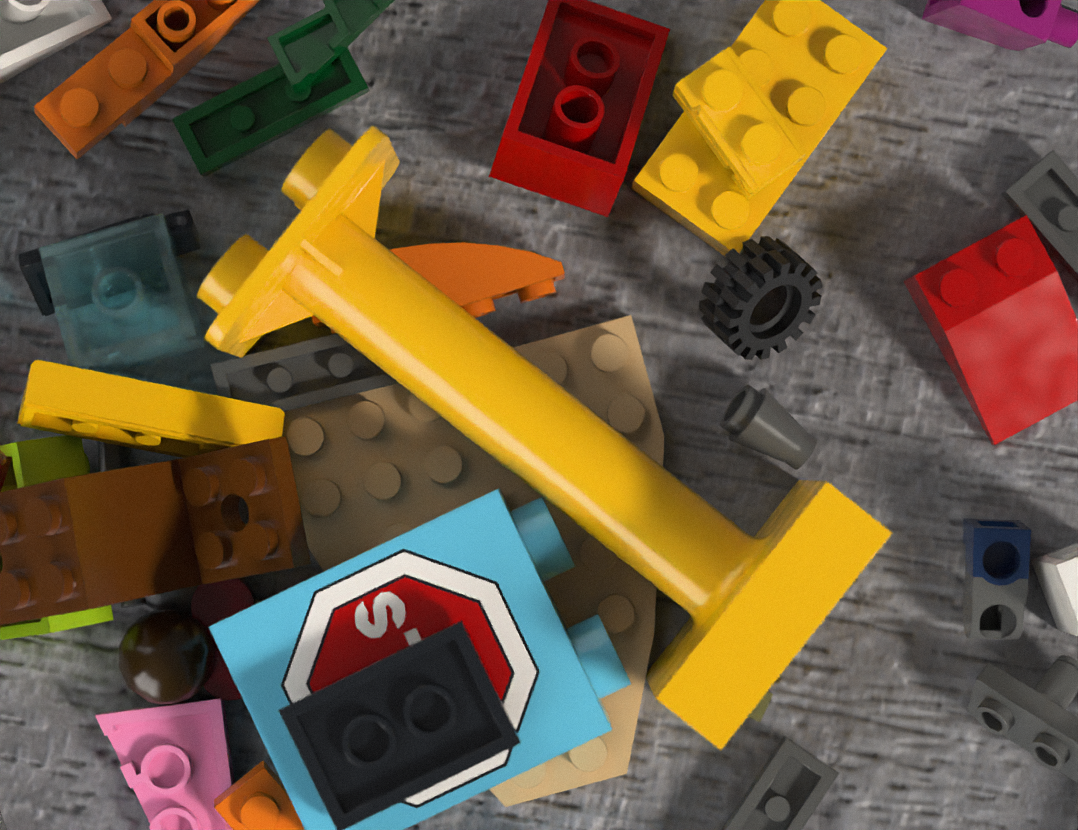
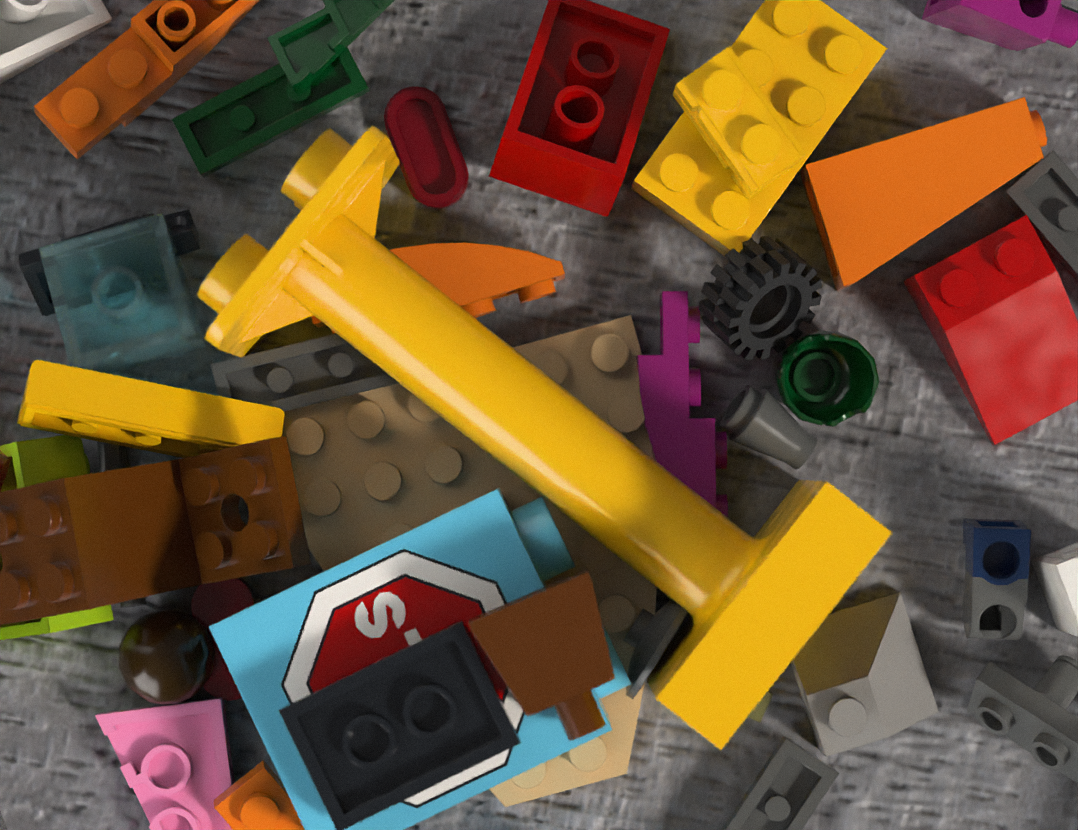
none -> dark red tile [384,86,469,209]
none -> reddish brown torso [469,569,615,741]
none -> dark grey dish [623,599,688,699]
none -> magenta slope [636,291,728,518]
none -> dark green hair [775,330,879,427]
none -> light grey slope [790,592,938,757]
none -> orange slope [800,97,1047,290]

